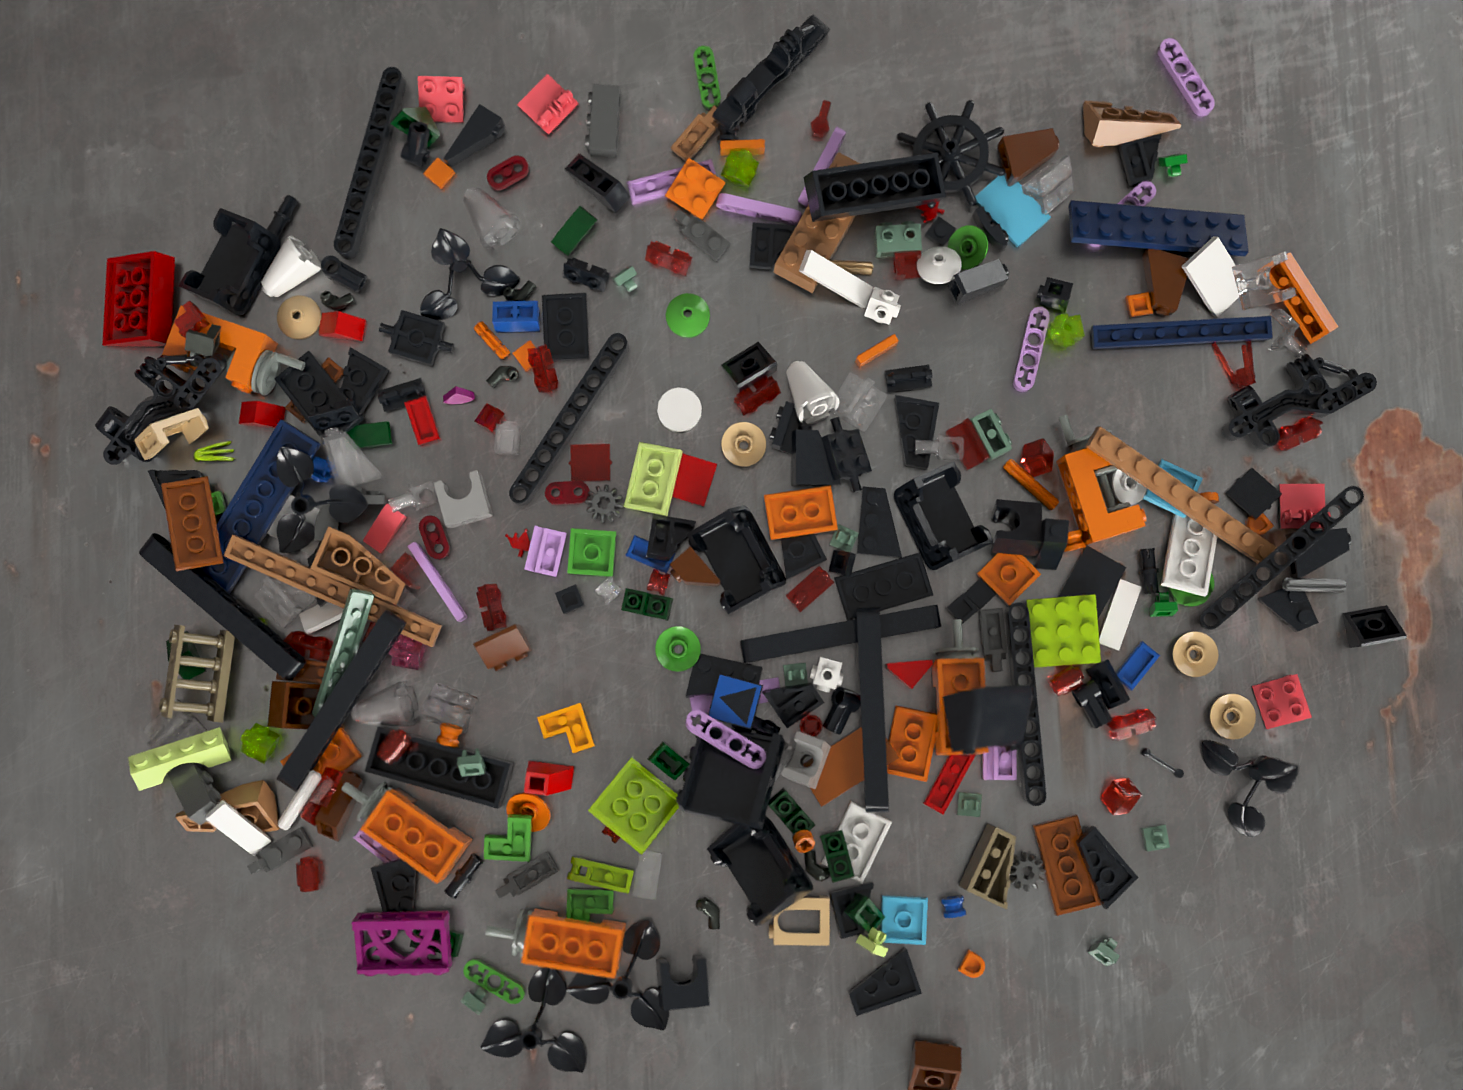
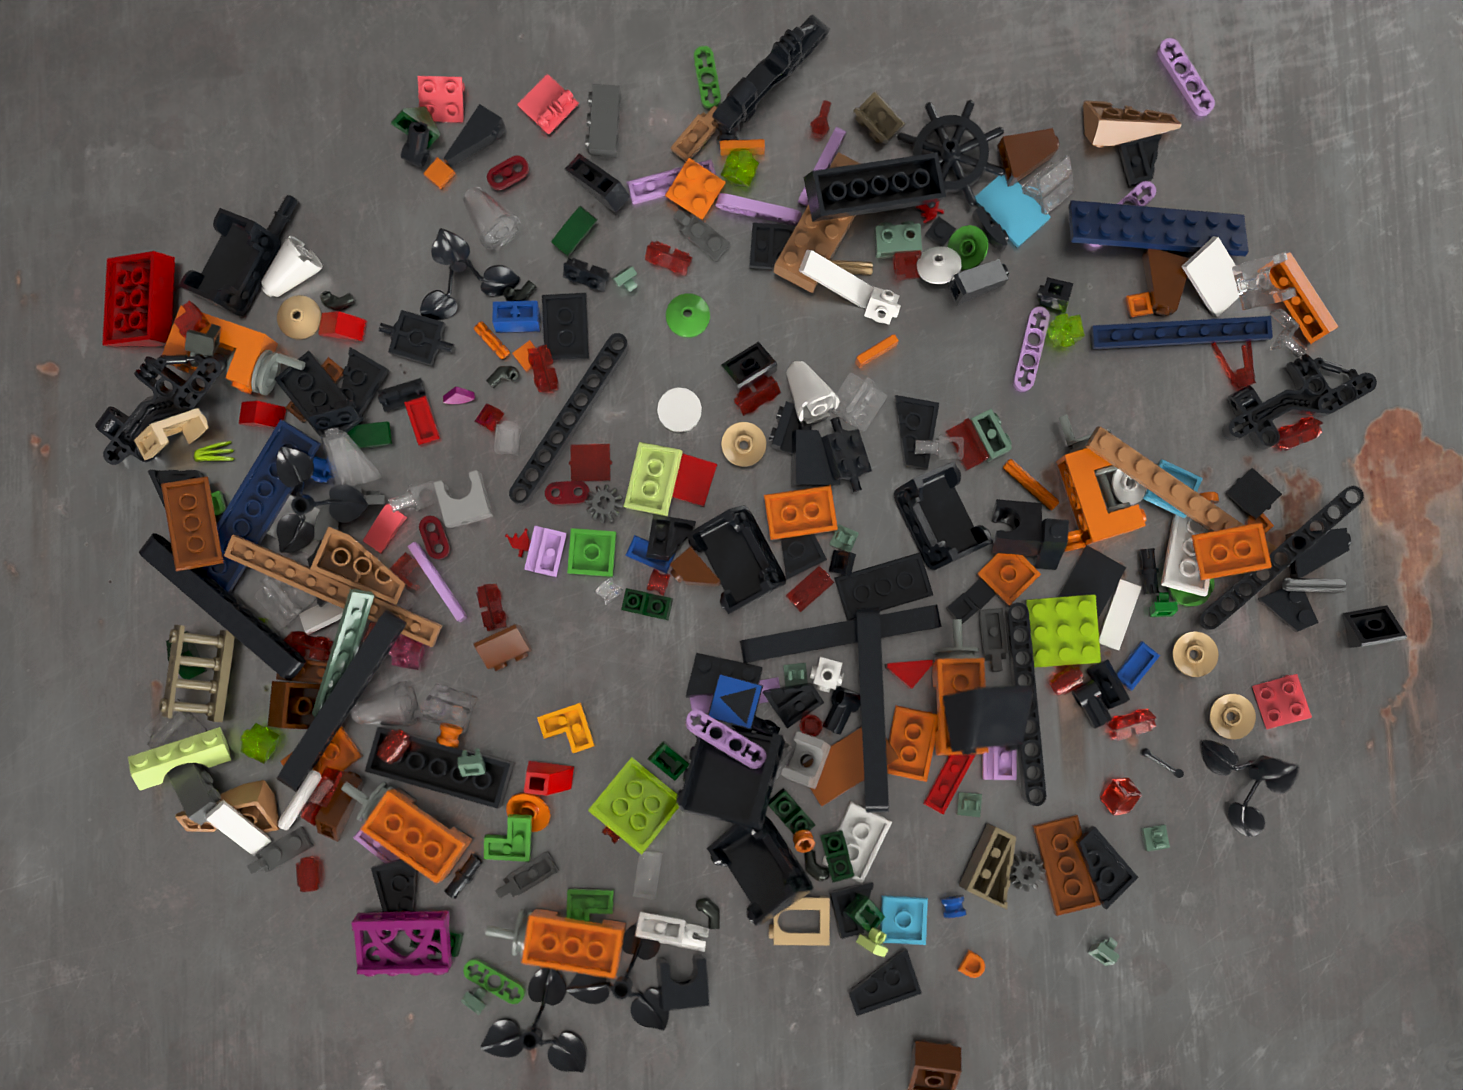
black piece [321,255,367,293] -> none
black beam [333,67,406,260] -> none
black plate [555,584,585,614] -> none
lime plate [567,856,634,894] -> none
bright green dish [655,626,701,672] -> none
black wing [857,486,902,558] -> none
black hinge [885,364,933,393] -> none
clear red panel [1021,438,1054,477] -> none
green tile [1158,153,1188,177] -> none
coral hinge [1279,484,1331,529] -> none
none -> white plate [635,912,709,952]
none -> dark tan bracket [853,92,906,143]
none -> orange tile [1191,522,1272,581]

